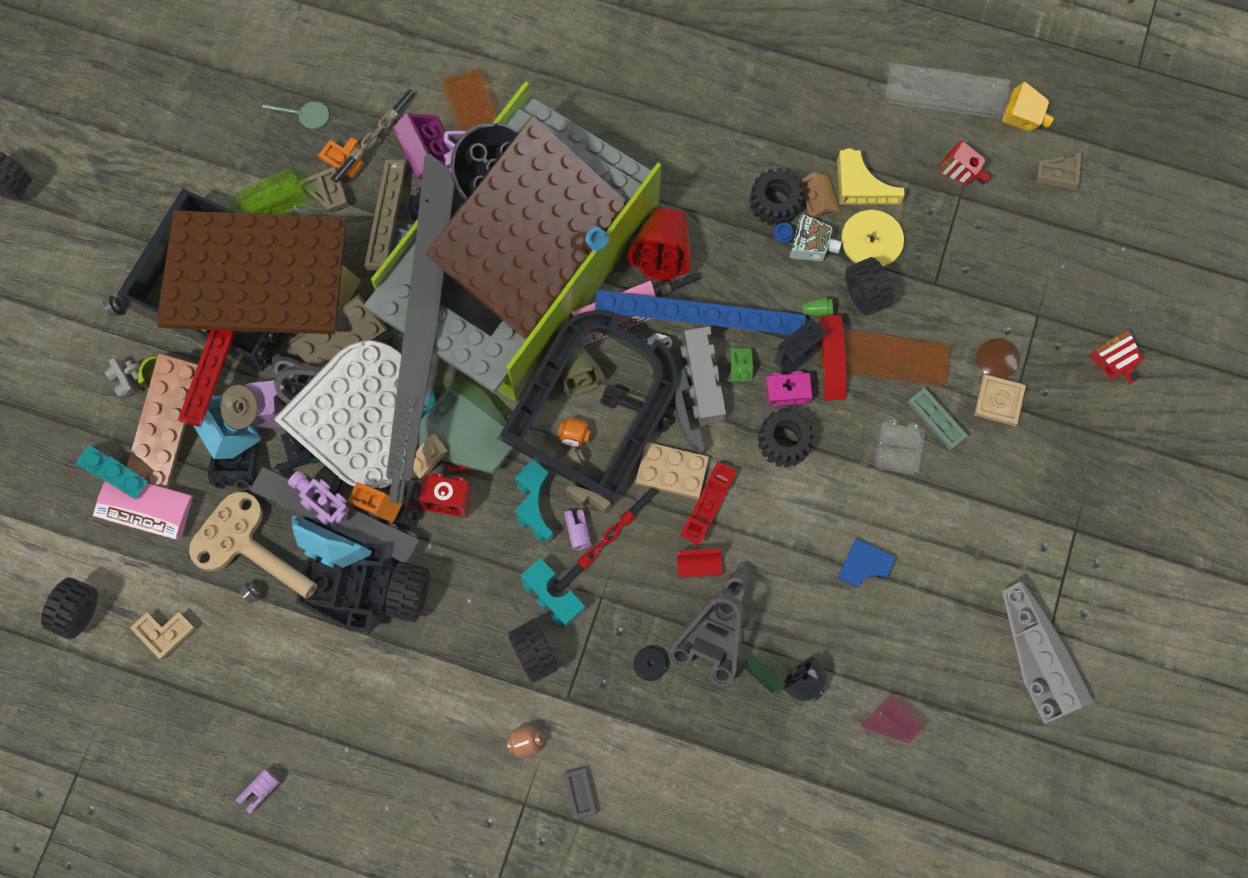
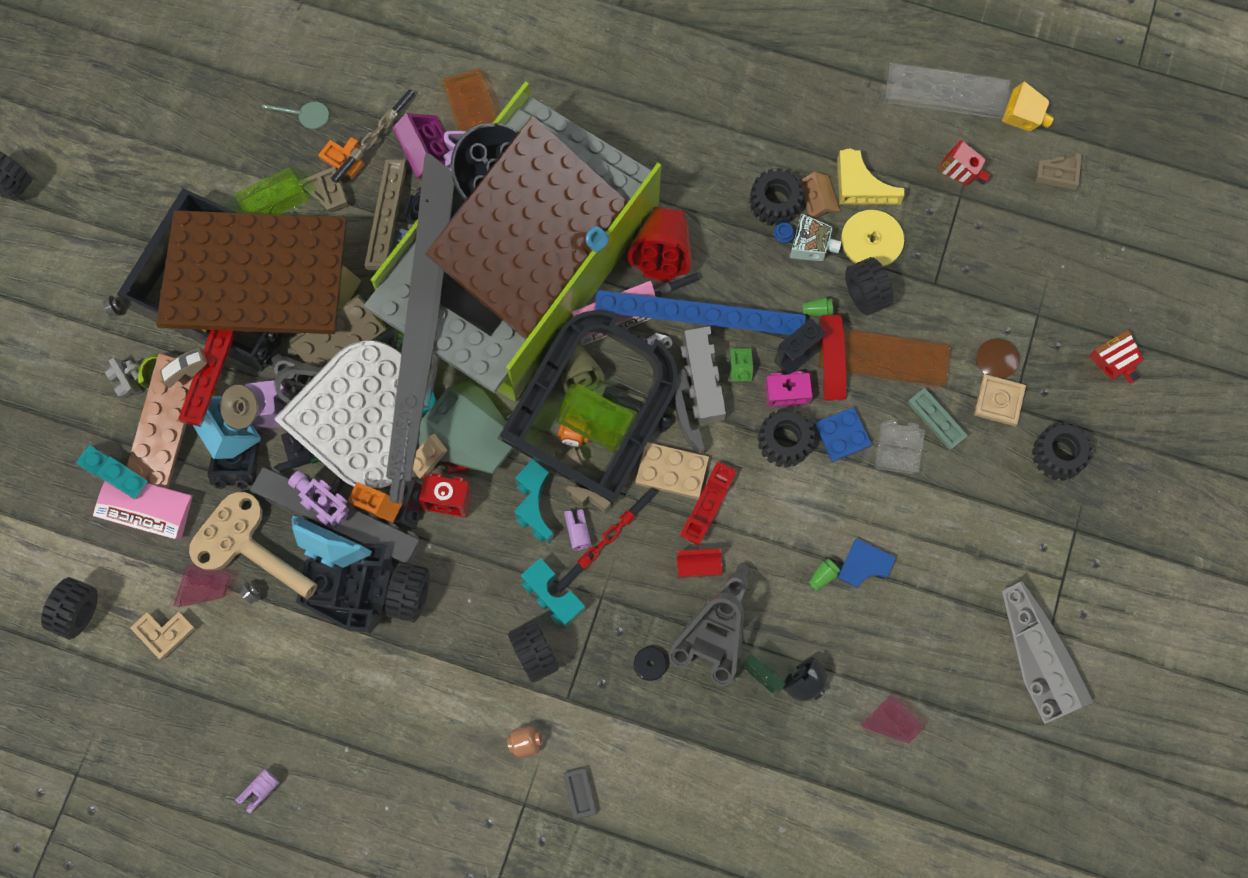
none -> slope [160,348,207,388]
none -> clear pink wing [173,564,231,607]
none -> clear neon green slope [557,383,634,453]
none -> bright green cone [808,559,840,591]
none -> blue plate [814,407,872,463]
none -> black tyre [1032,422,1093,481]

